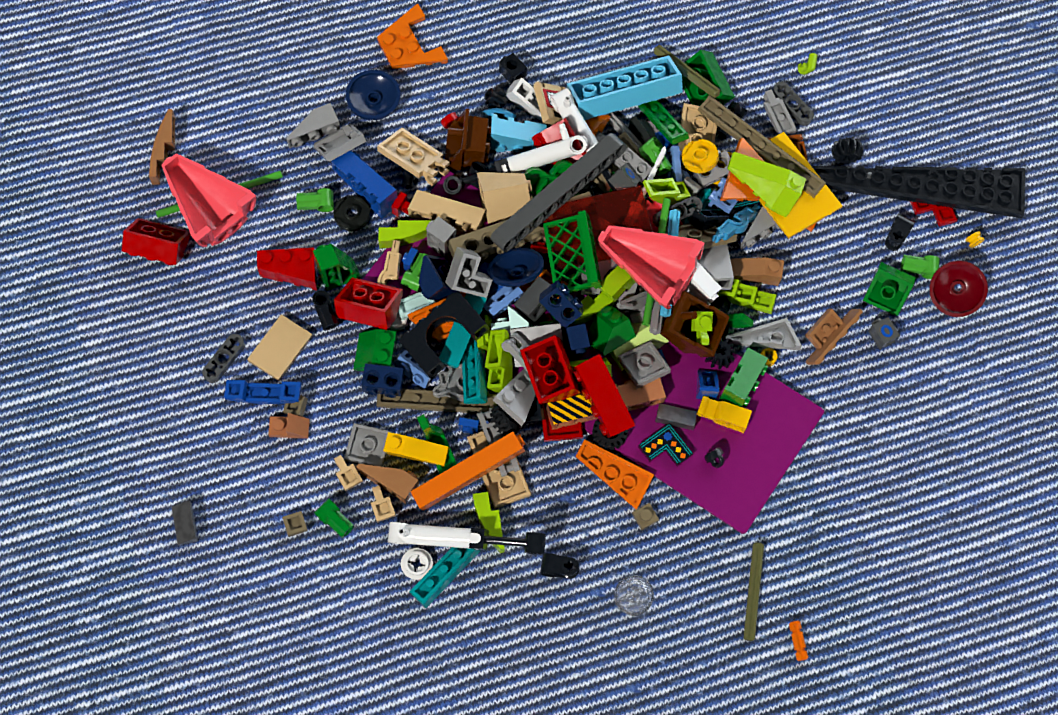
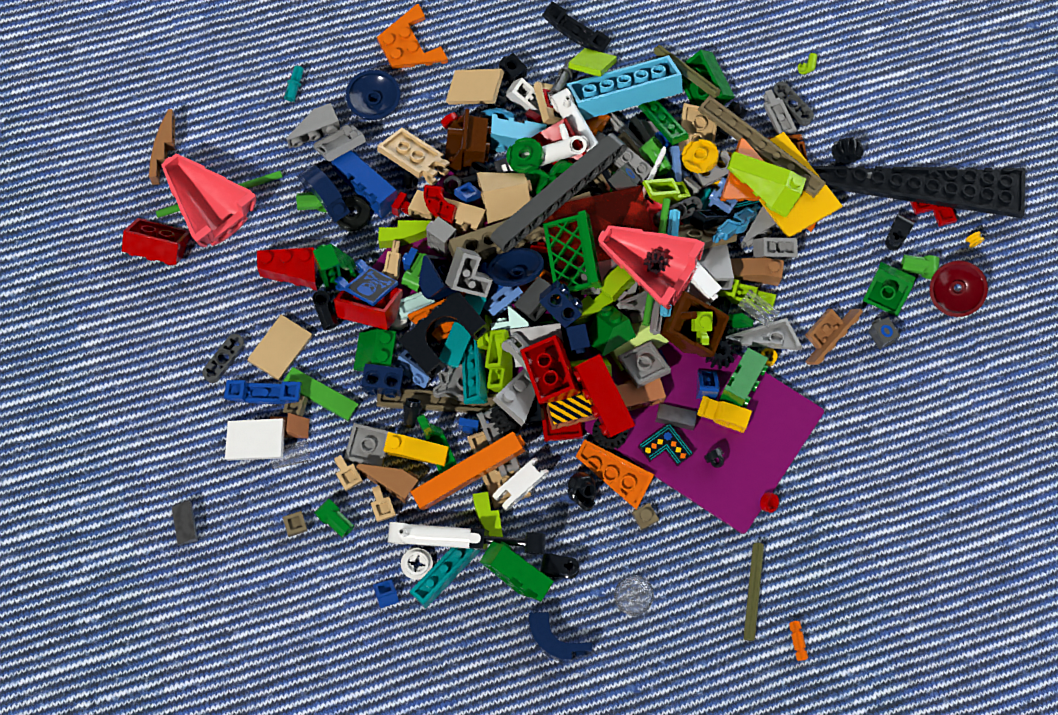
none -> white tile [225,418,285,461]
none -> clear tile [270,441,311,469]
none -> bright green tile [283,367,359,422]
none -> teal axle [284,65,304,102]
none -> dark blue arch [297,166,350,223]
none -> blue flag [334,259,398,306]
none -> blue slope [373,579,399,608]
none -> black cone [403,398,422,428]
none -> red tile [424,185,457,225]
none -> tan tile [446,69,504,105]
none -> blue plate [454,182,481,204]
none -> green wedge [479,541,554,602]
none -> white piece [493,457,549,511]
none -> green tile [506,137,544,173]
none -> dark red tile [525,109,542,123]
none -> dark blue arch [528,612,592,663]
none -> black slope [542,1,612,53]
none -> dark grey pin [549,59,574,96]
none -> black head [567,472,596,511]
none -> lime tile [568,48,617,77]
none -> black gear [644,249,669,274]
none -> clear tile [738,290,780,328]
none -> light grey brick [753,237,798,259]
none -> red tile [760,492,779,513]

